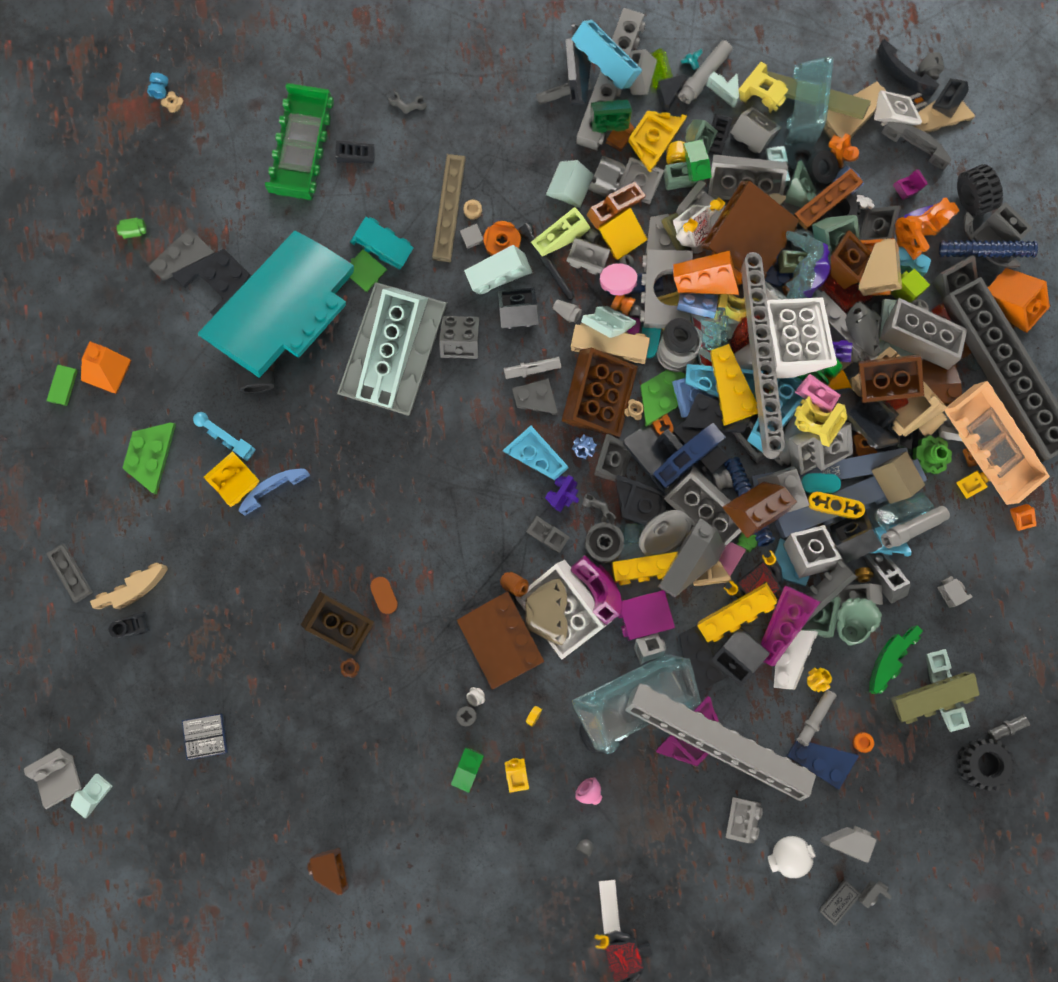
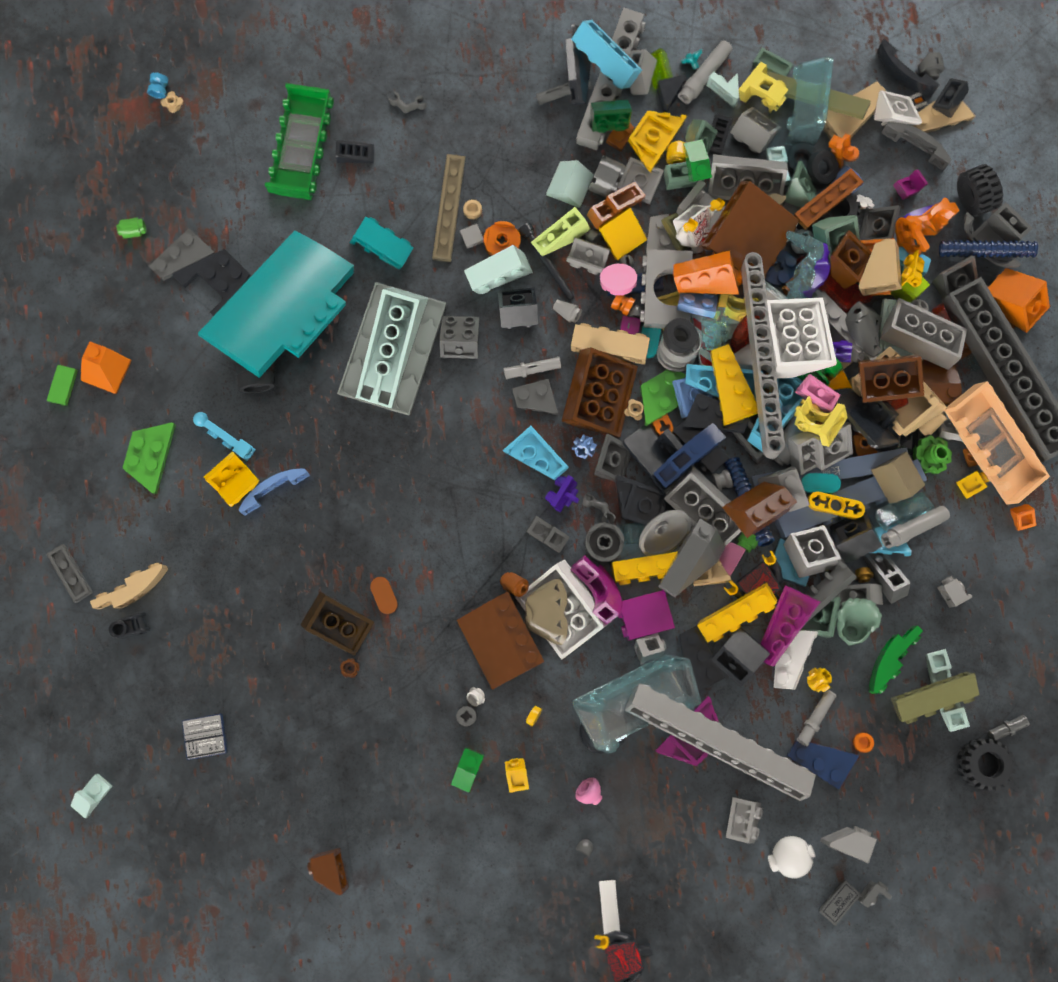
light grey bracket [24,748,81,809] -> none
bright green piece [350,249,387,292] -> none
light aqua slope [581,306,636,338] -> none
olive slope [778,250,819,273] -> none
none -> sand green tile [752,48,794,76]
none -> yellow hinge [901,250,925,287]

